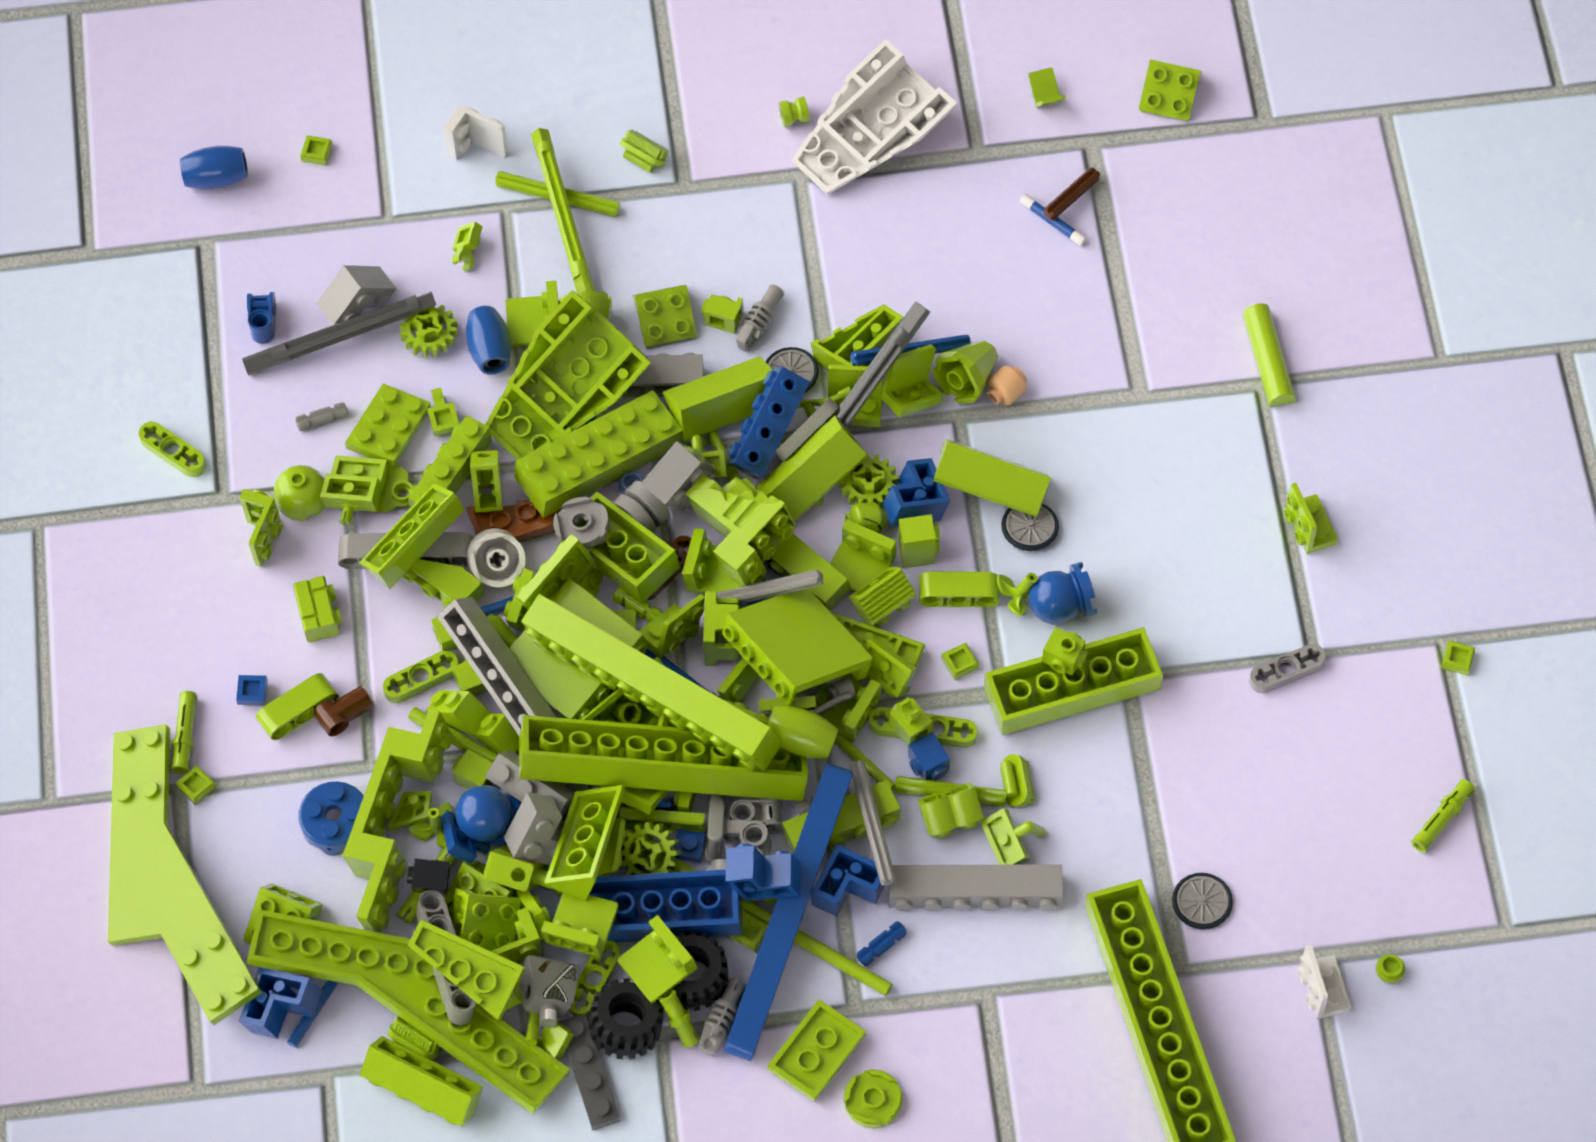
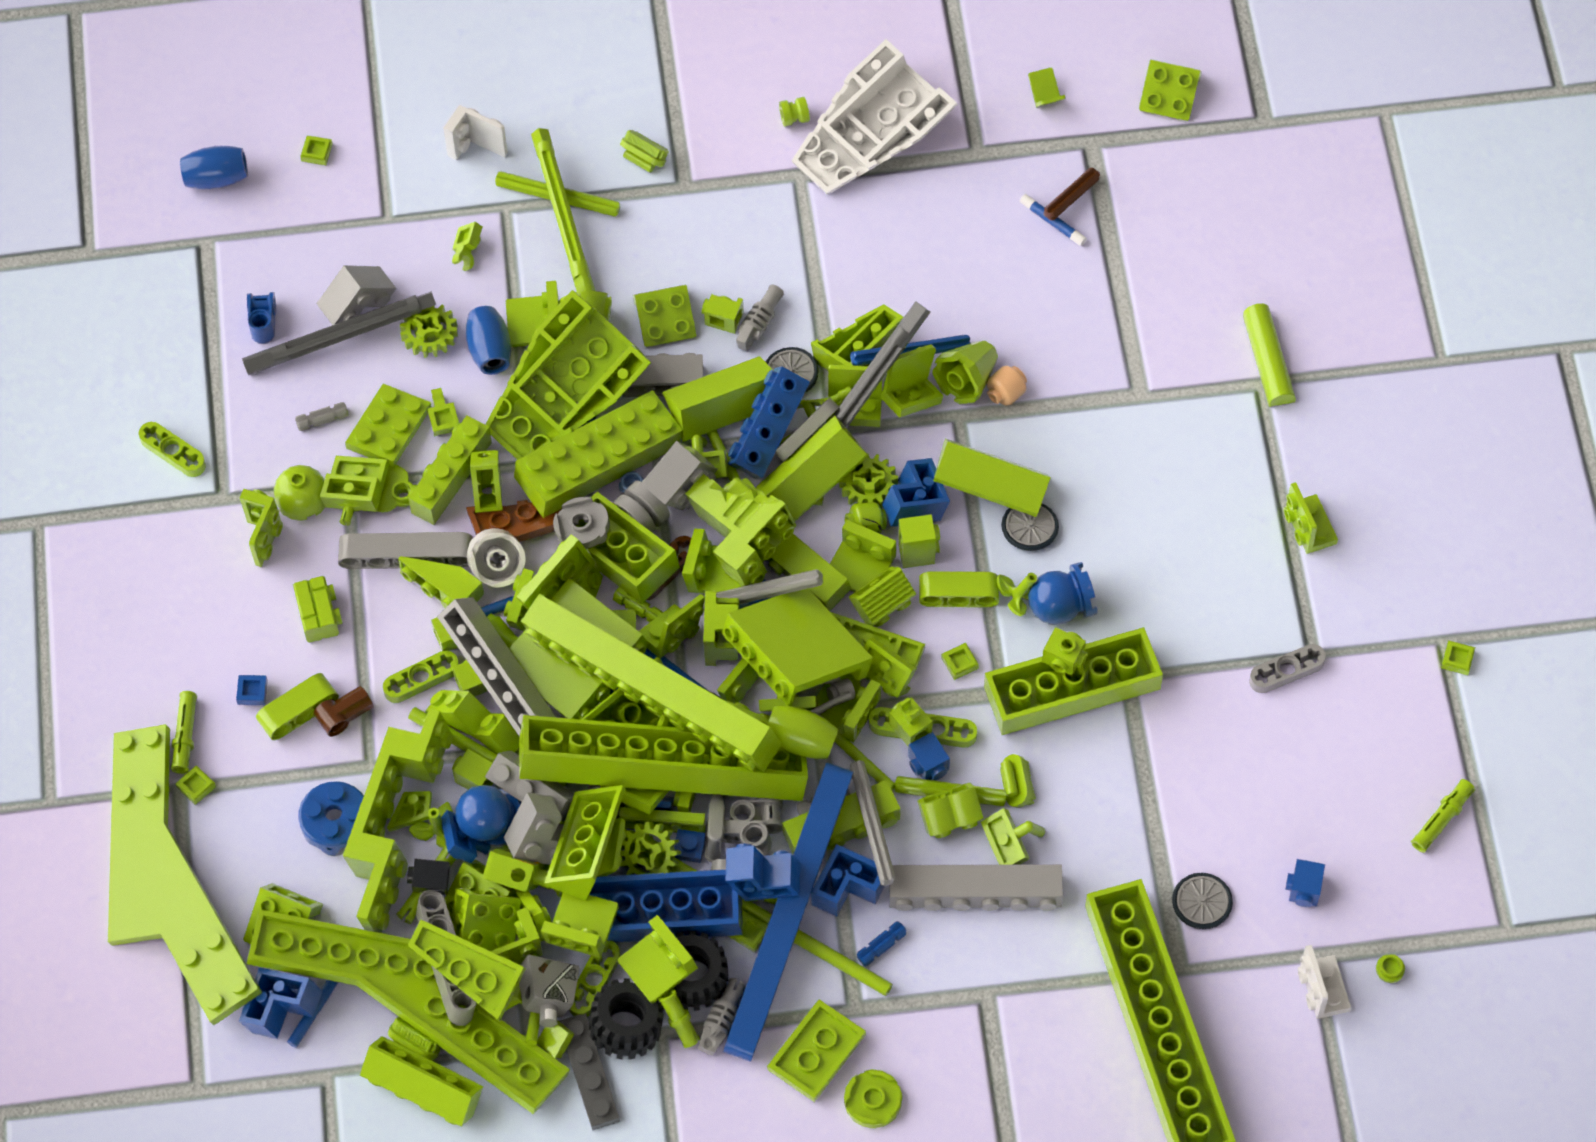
lime slope [359,483,465,590] -> none
none -> blue brick [1285,859,1325,907]

